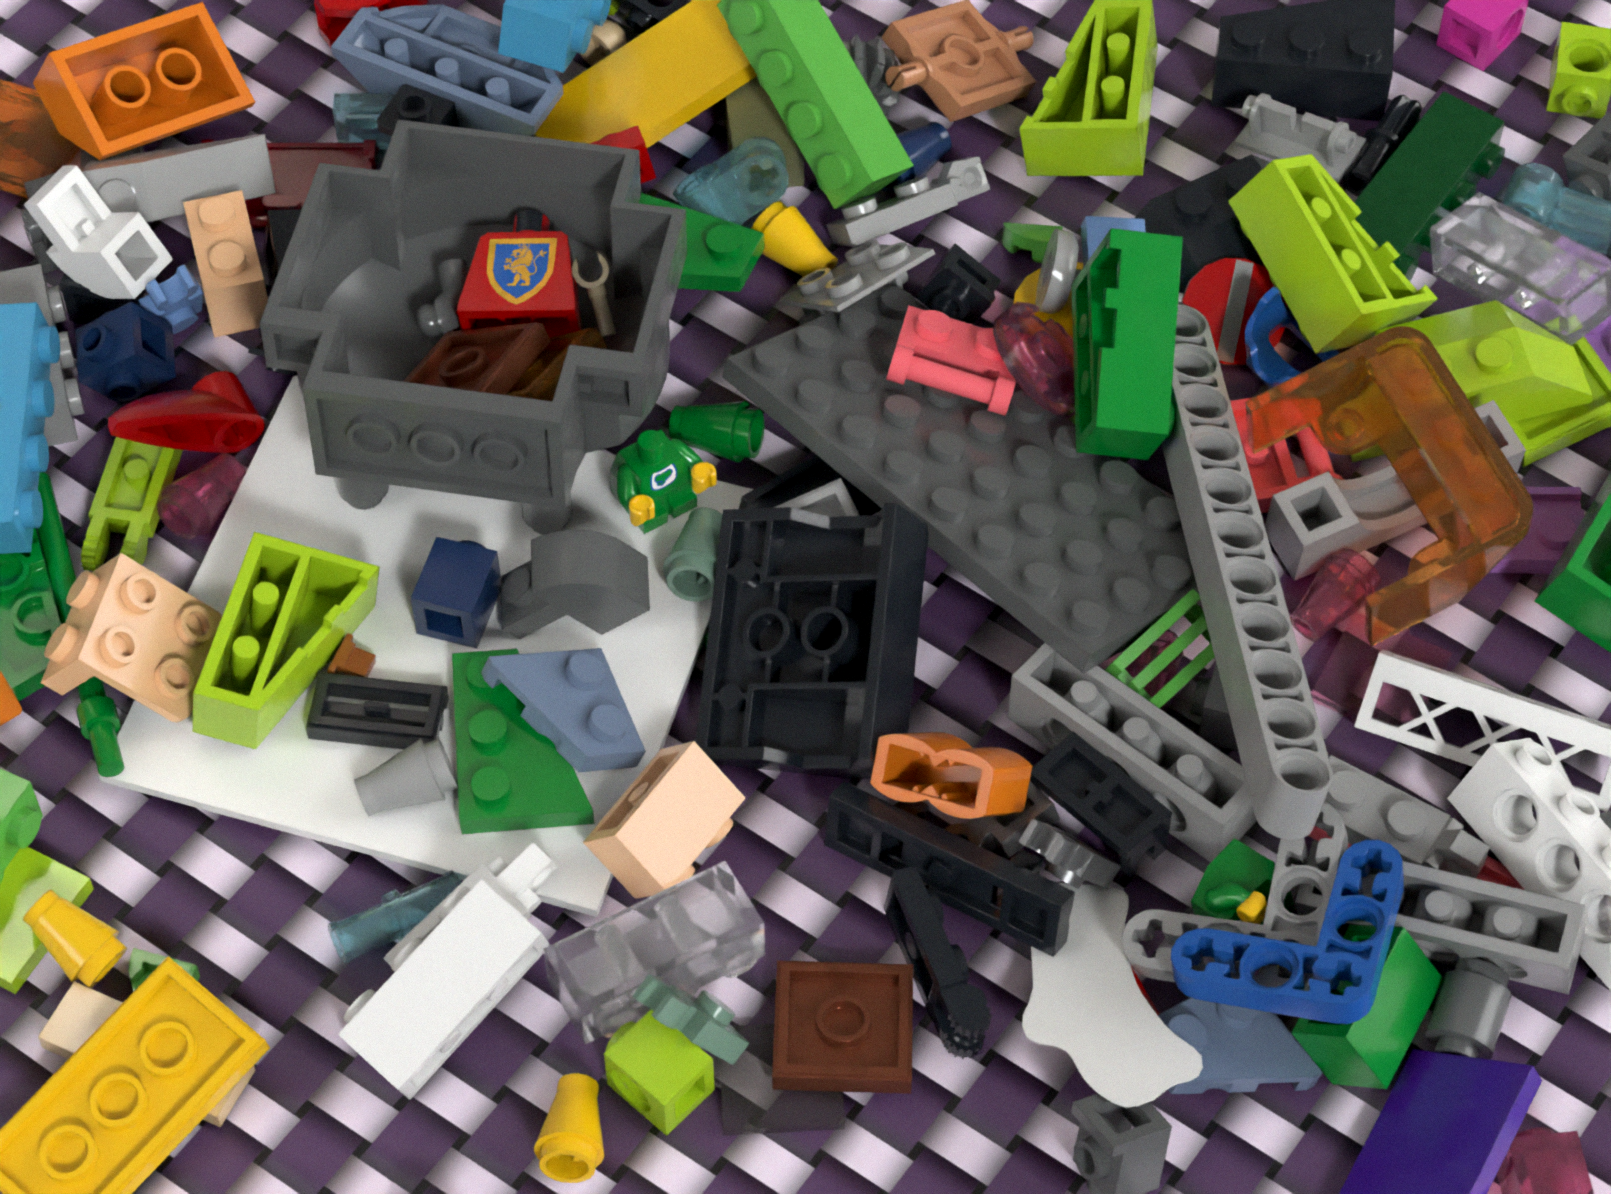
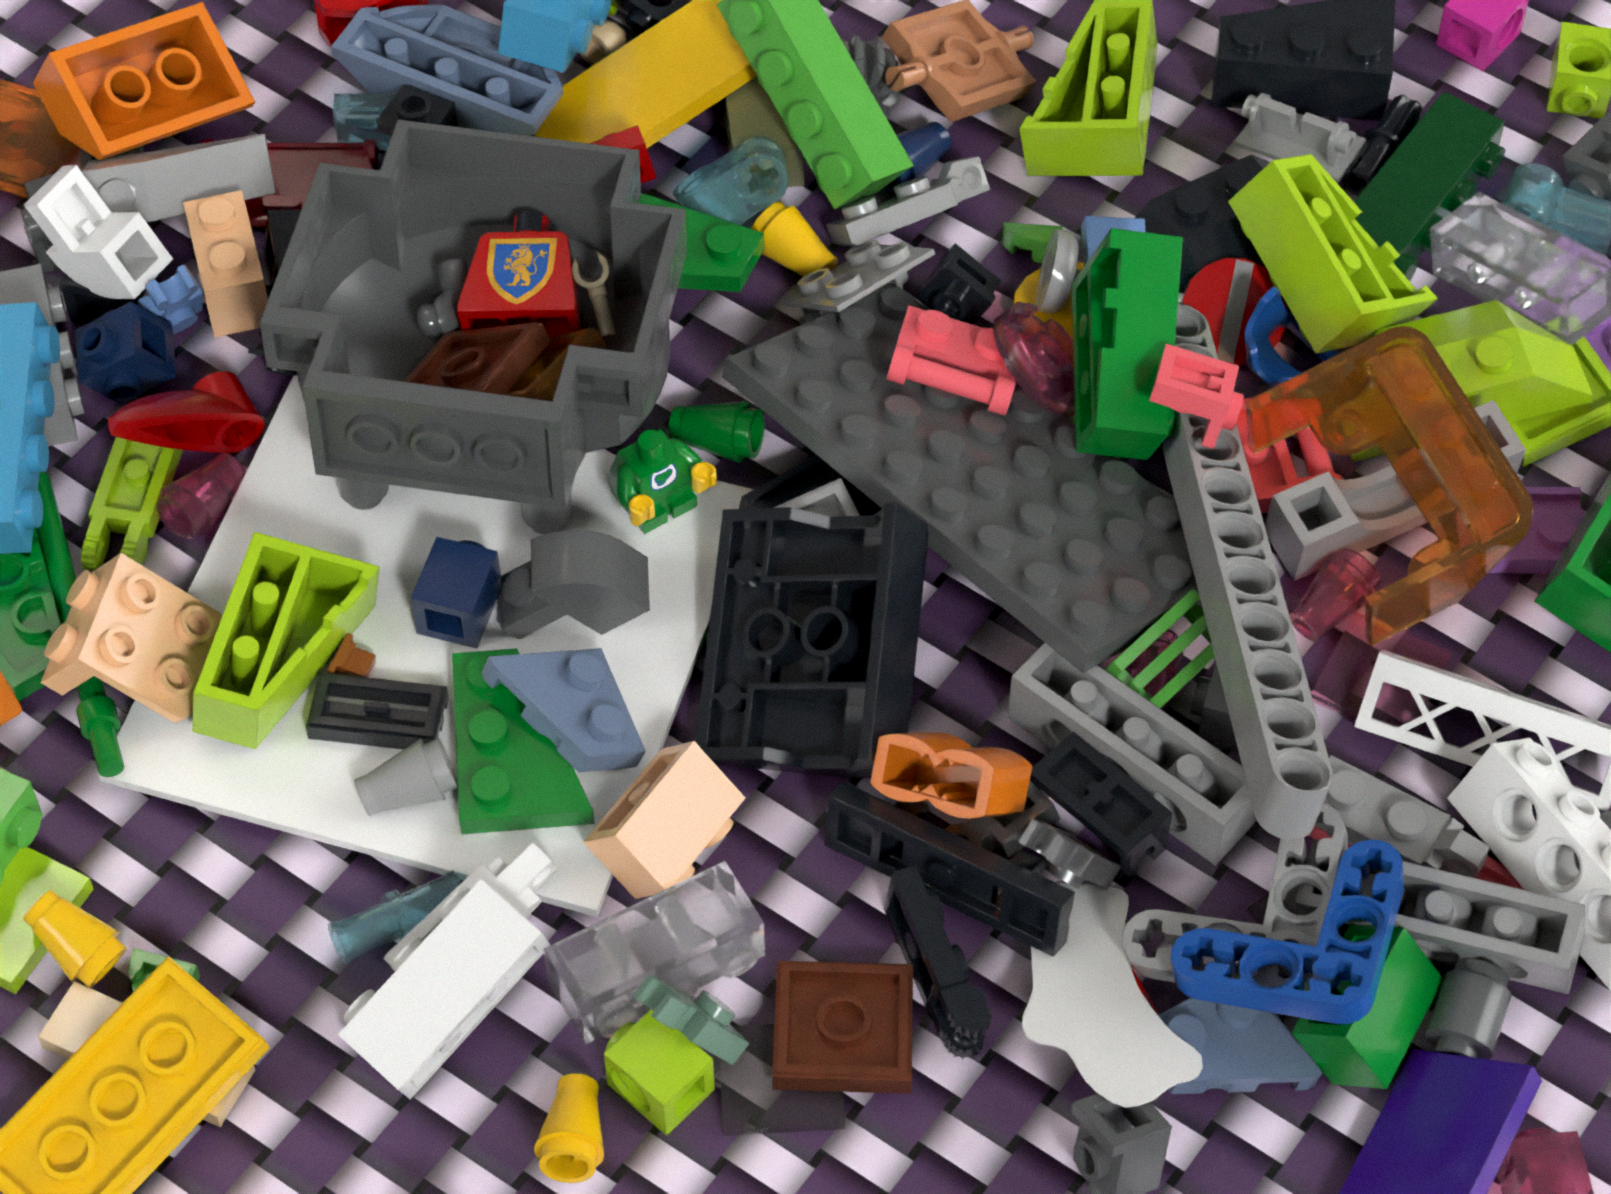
sand green cone [663,507,722,602] -> none
green piece [1191,838,1295,925] -> none
none -> coral bracket [1149,344,1244,449]

